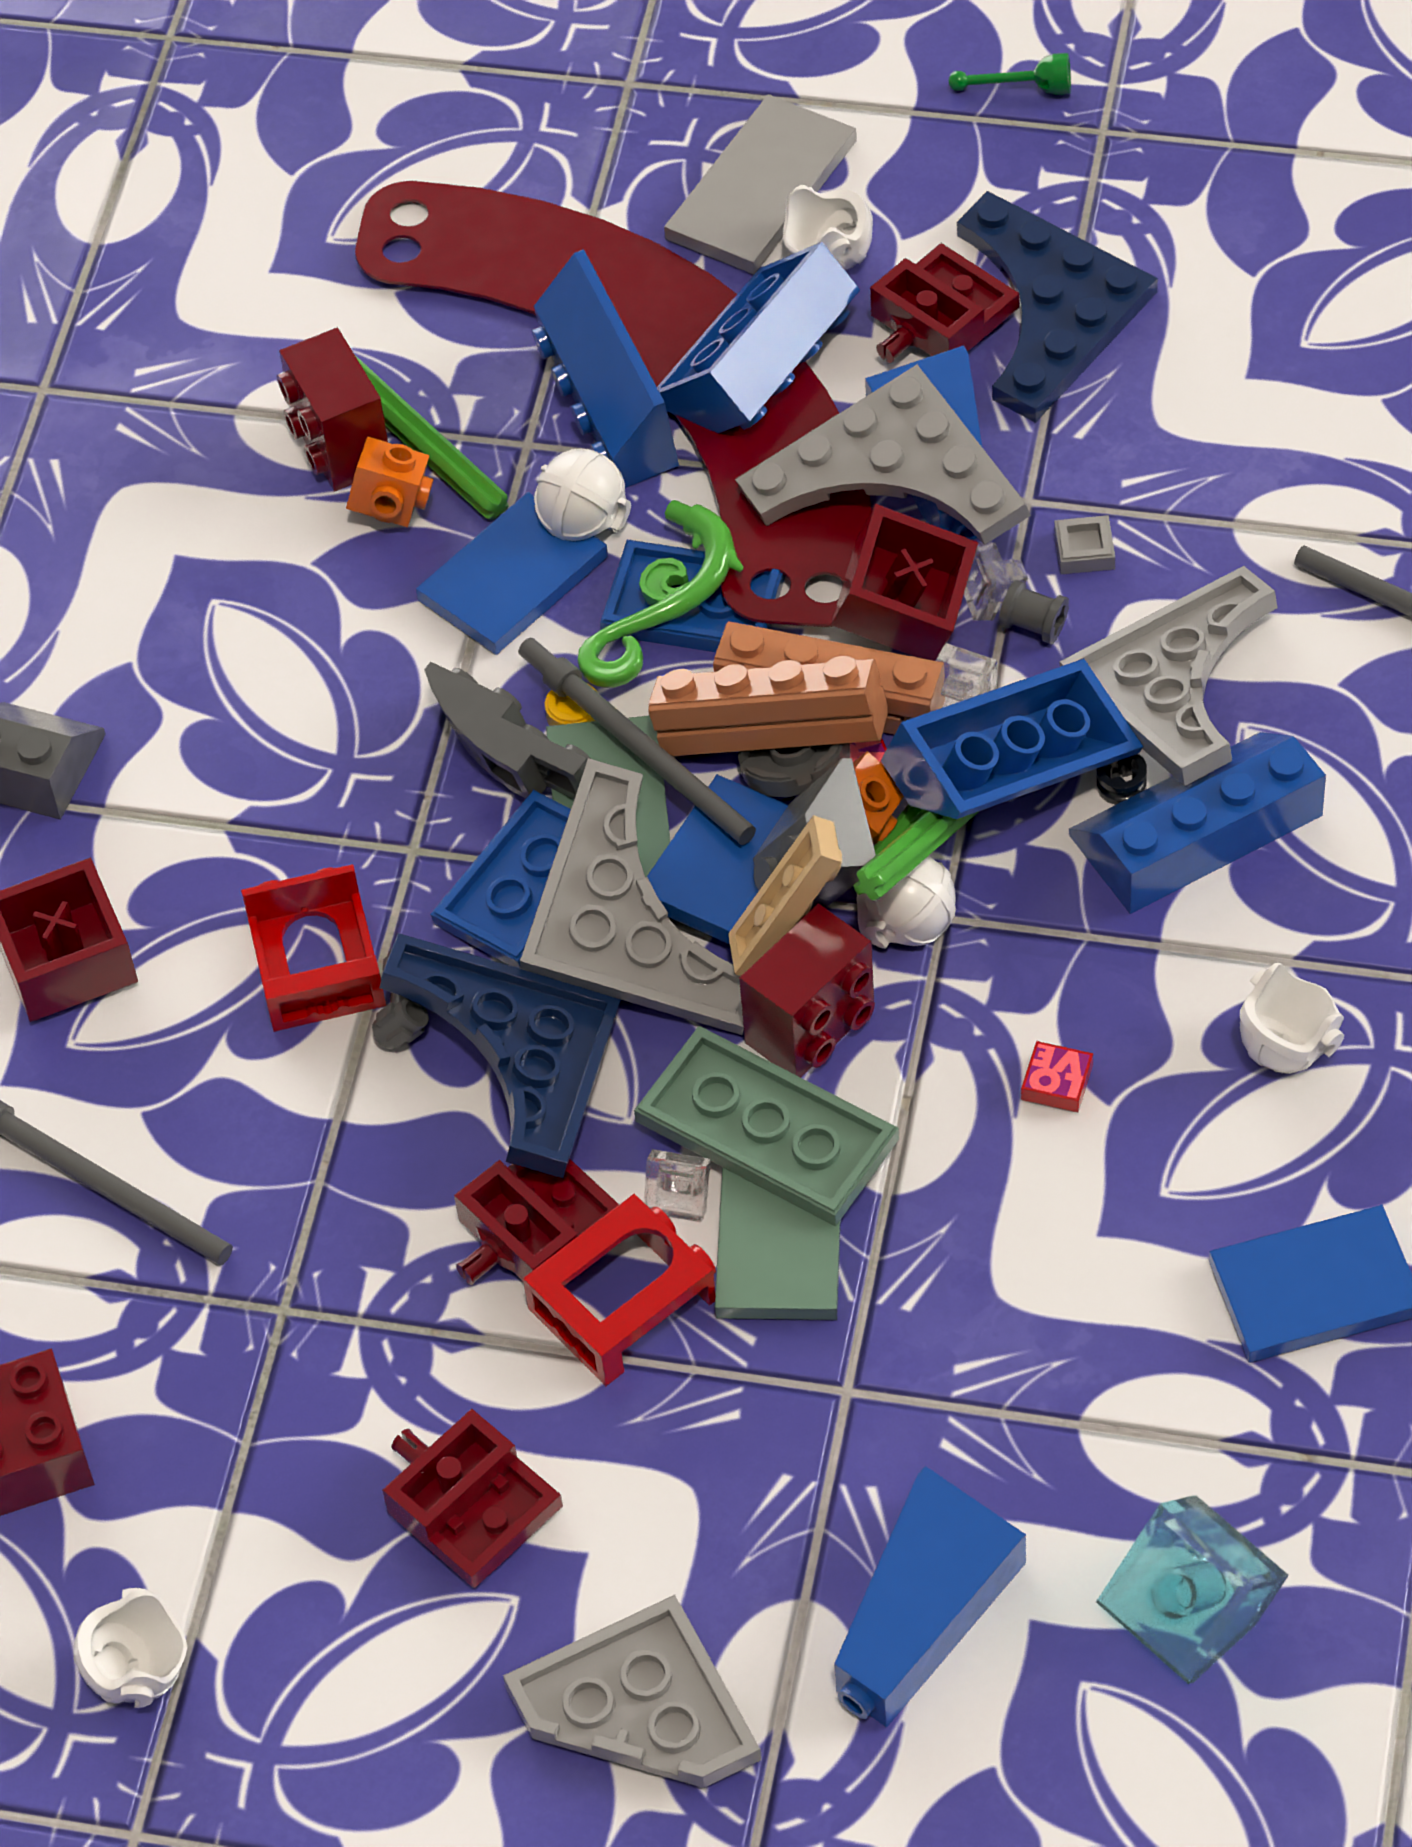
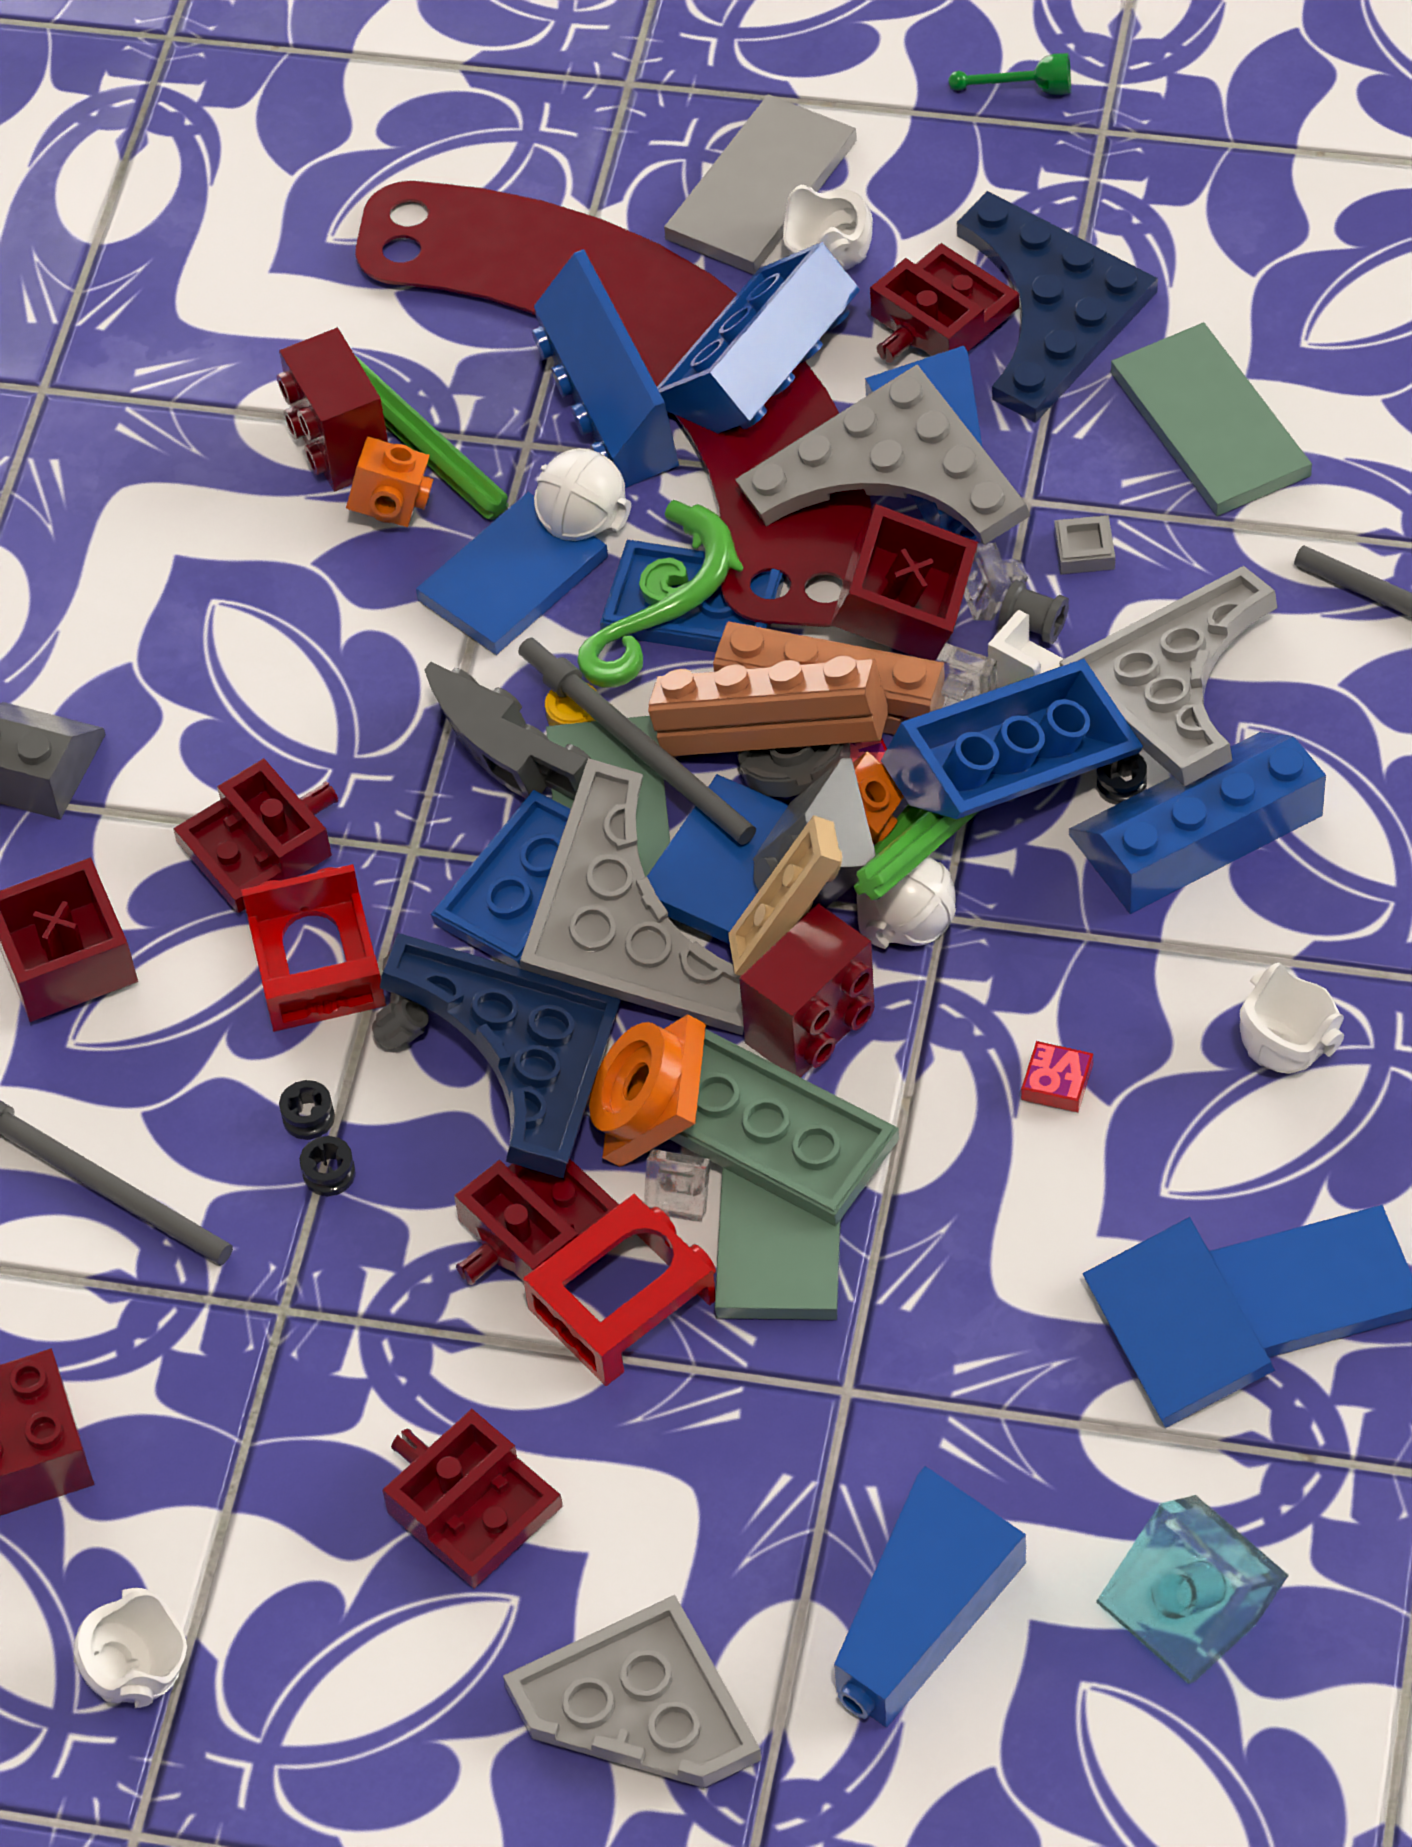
none -> dark red plate [173,758,338,913]
none -> black bush [279,1080,335,1140]
none -> black bush [299,1136,356,1197]
none -> orange piece [589,1014,706,1167]
none -> white panel [988,610,1063,689]
none -> blue tile [1082,1217,1275,1428]
none -> sand green tile [1111,322,1312,516]

